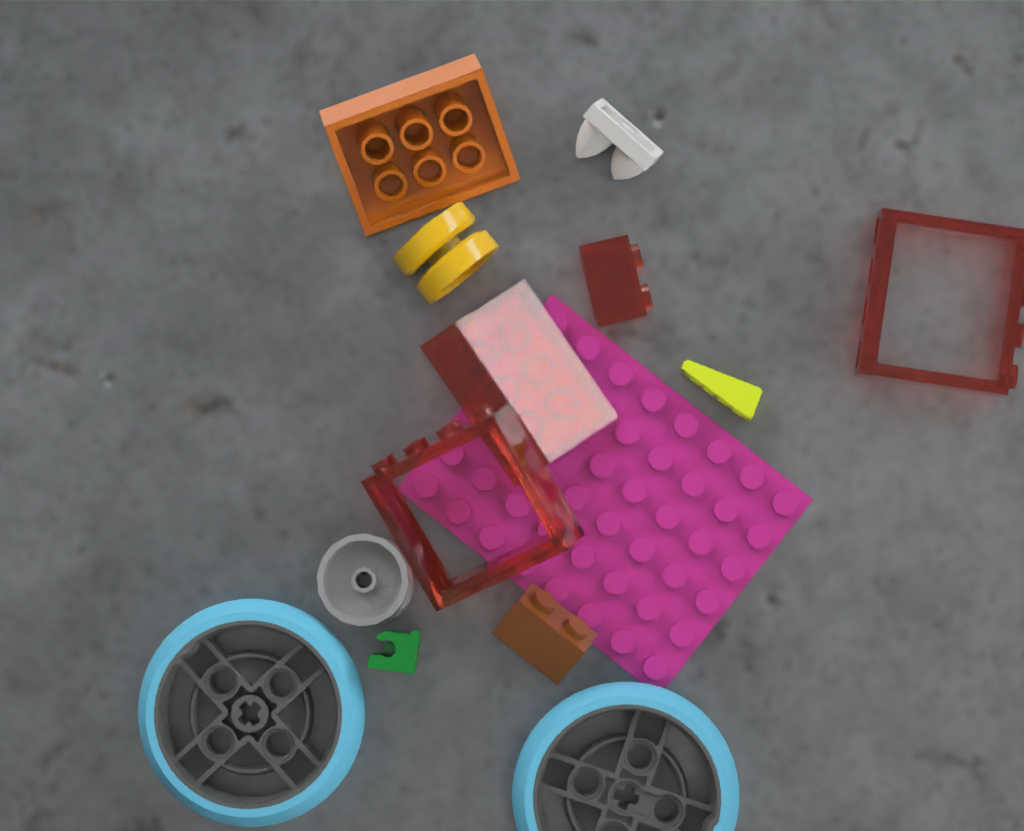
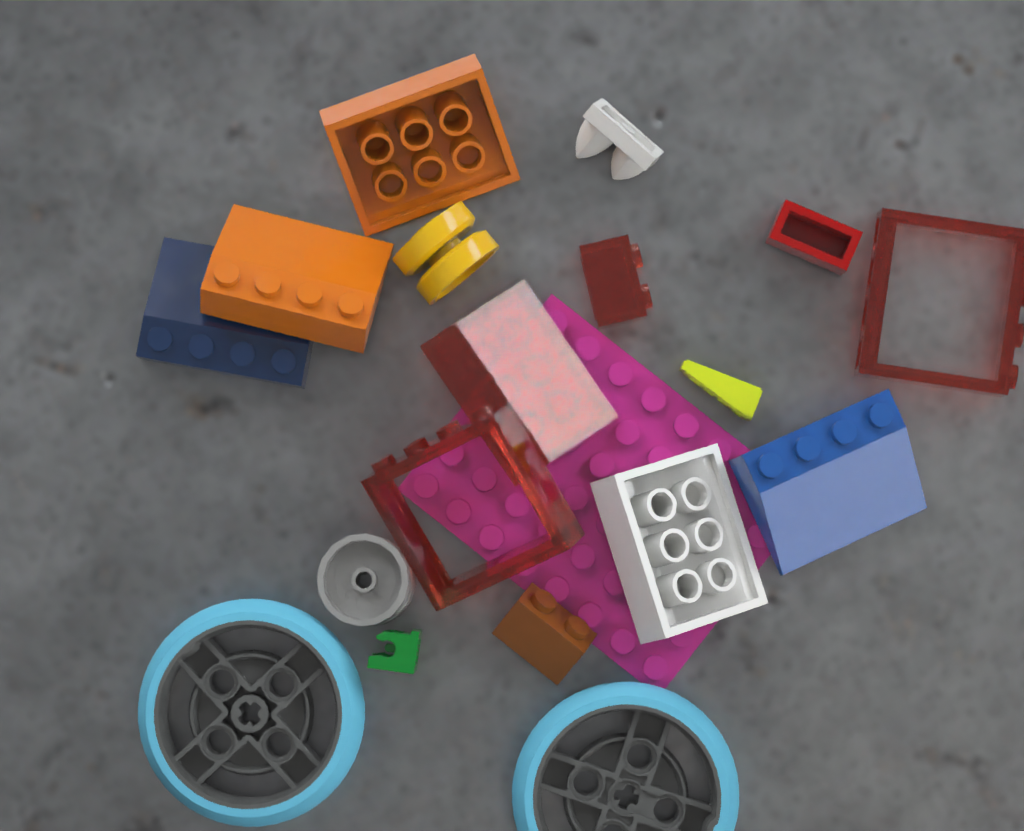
none -> dark blue slope [136,237,314,389]
none -> orange slope [200,204,394,354]
none -> white slope [590,443,768,644]
none -> slope [728,389,927,576]
none -> red piece [765,199,863,276]

